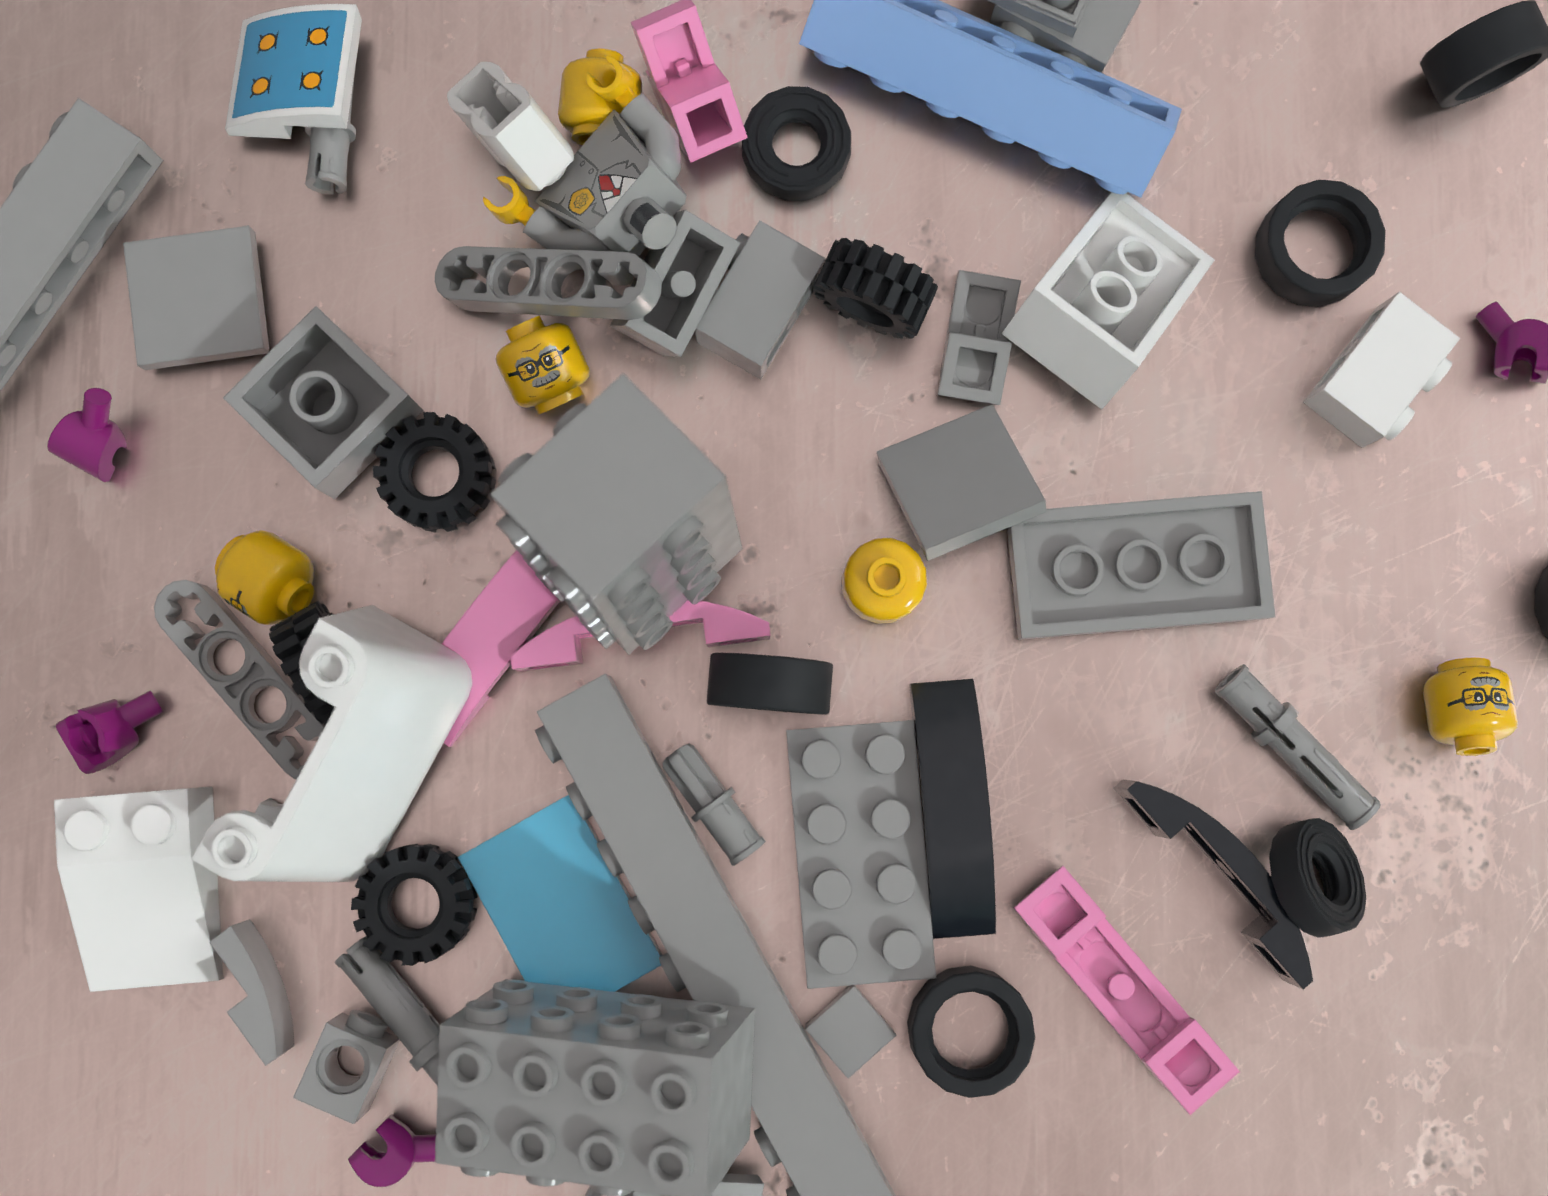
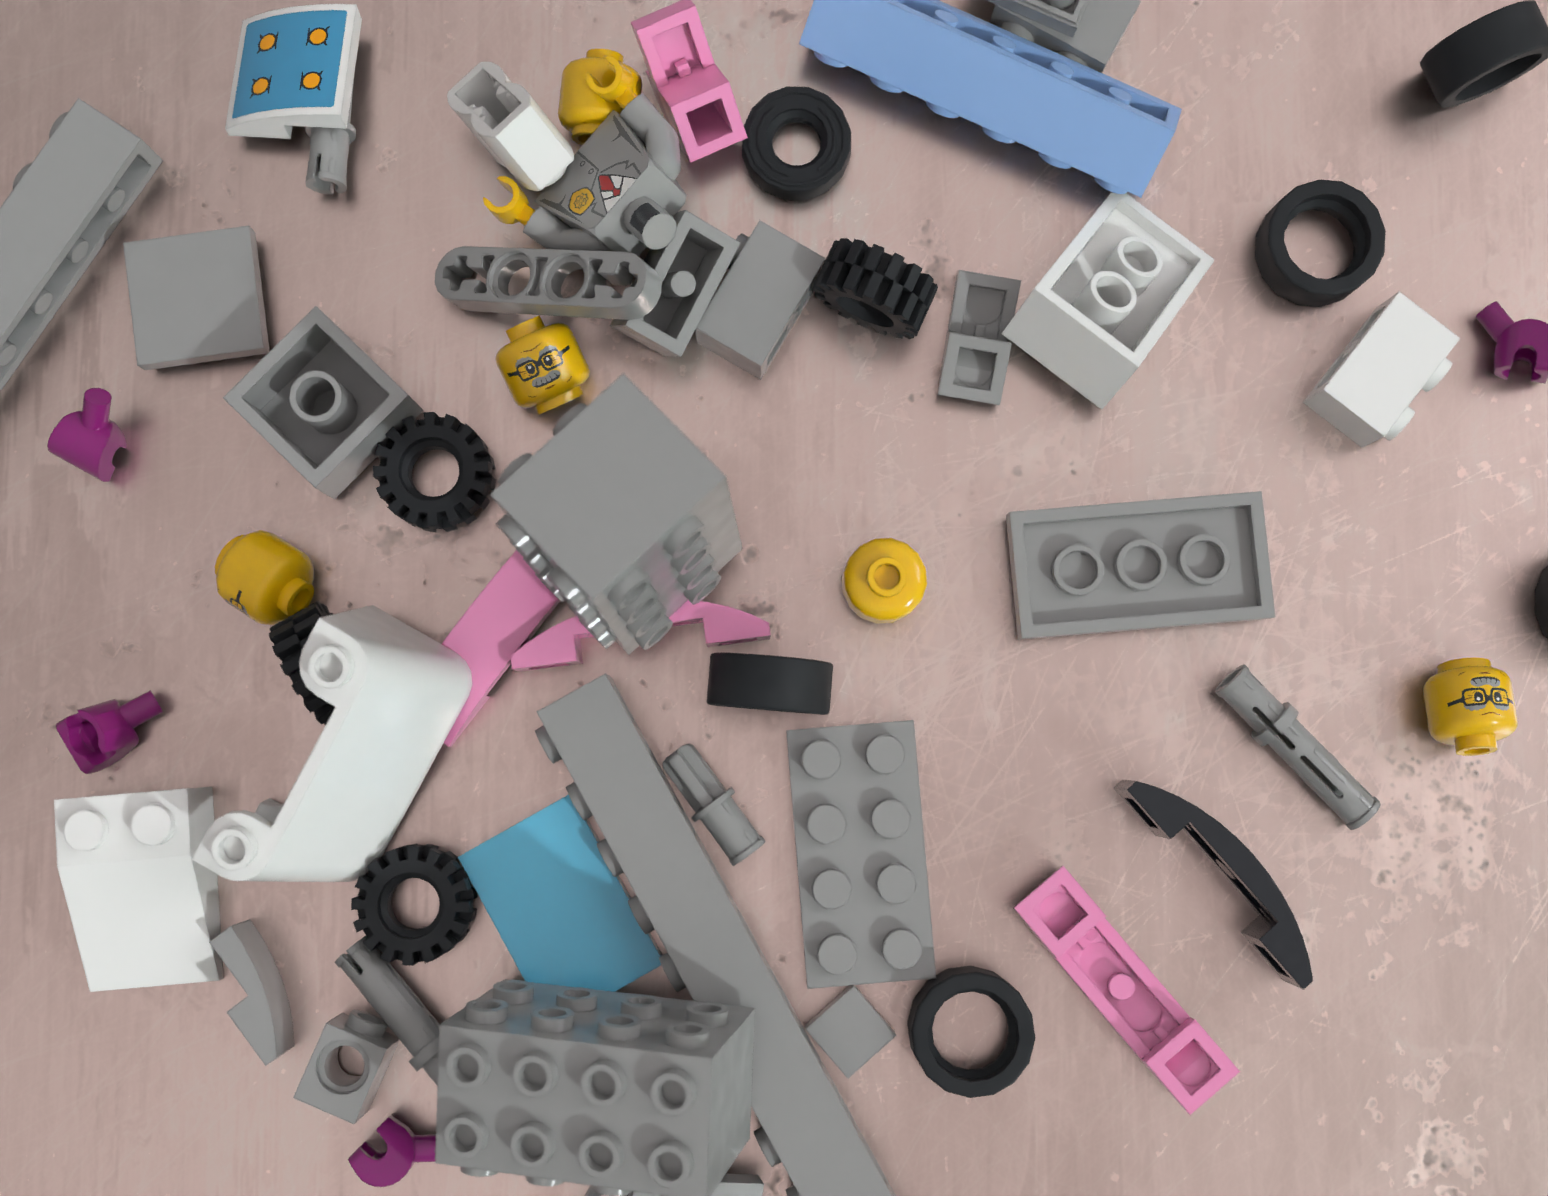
light grey beam [154,580,325,780] -> none
light grey tile [877,404,1046,561] -> none
black slope [909,679,996,939] -> none
black tyre [1269,818,1366,938] -> none

